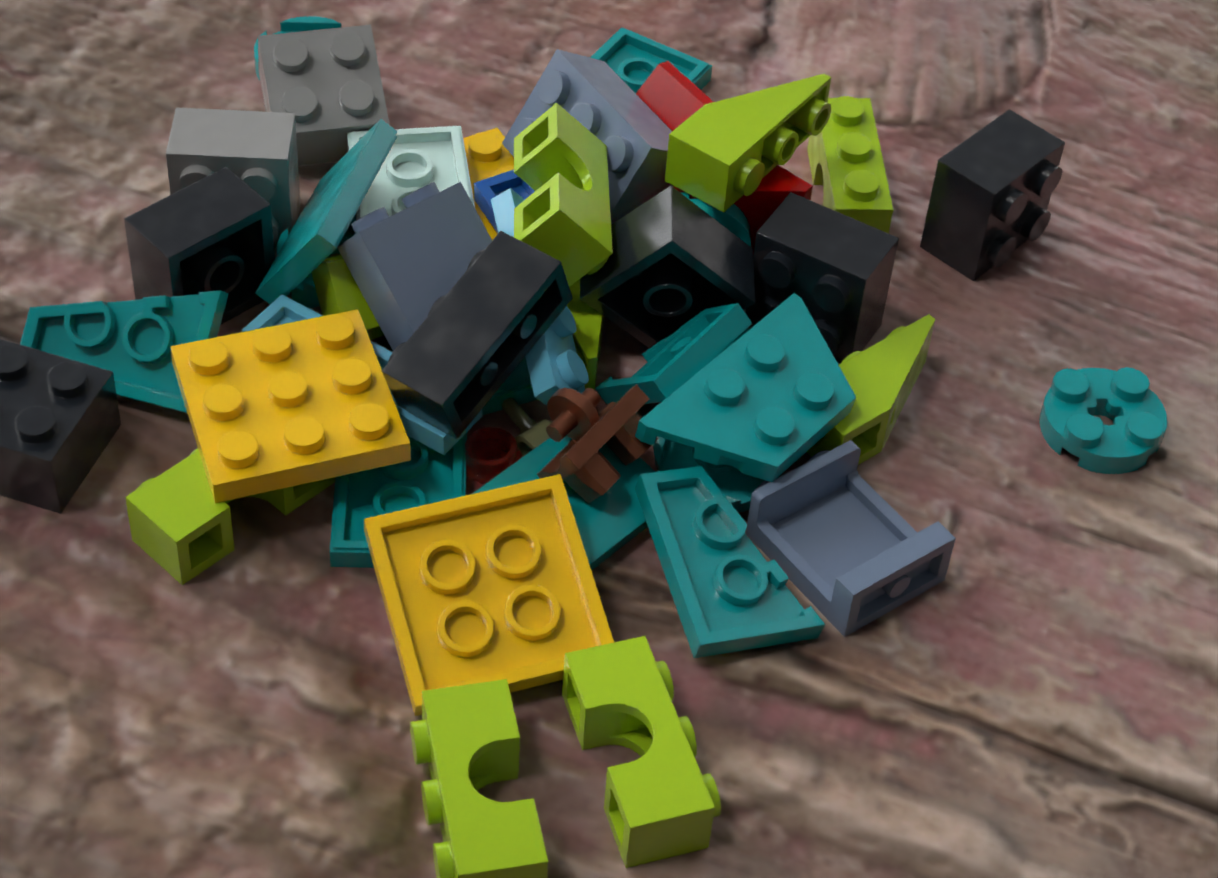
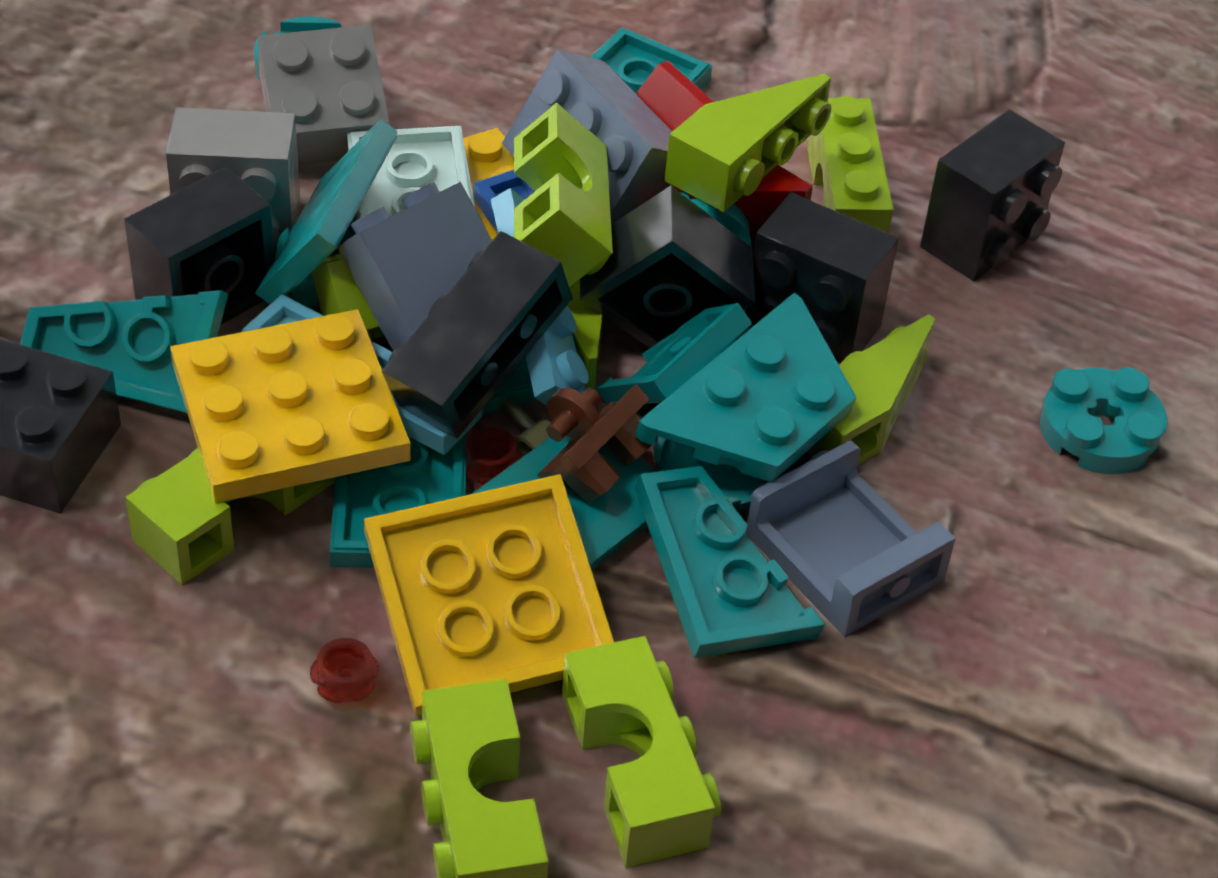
none -> clear red plate [310,638,379,703]

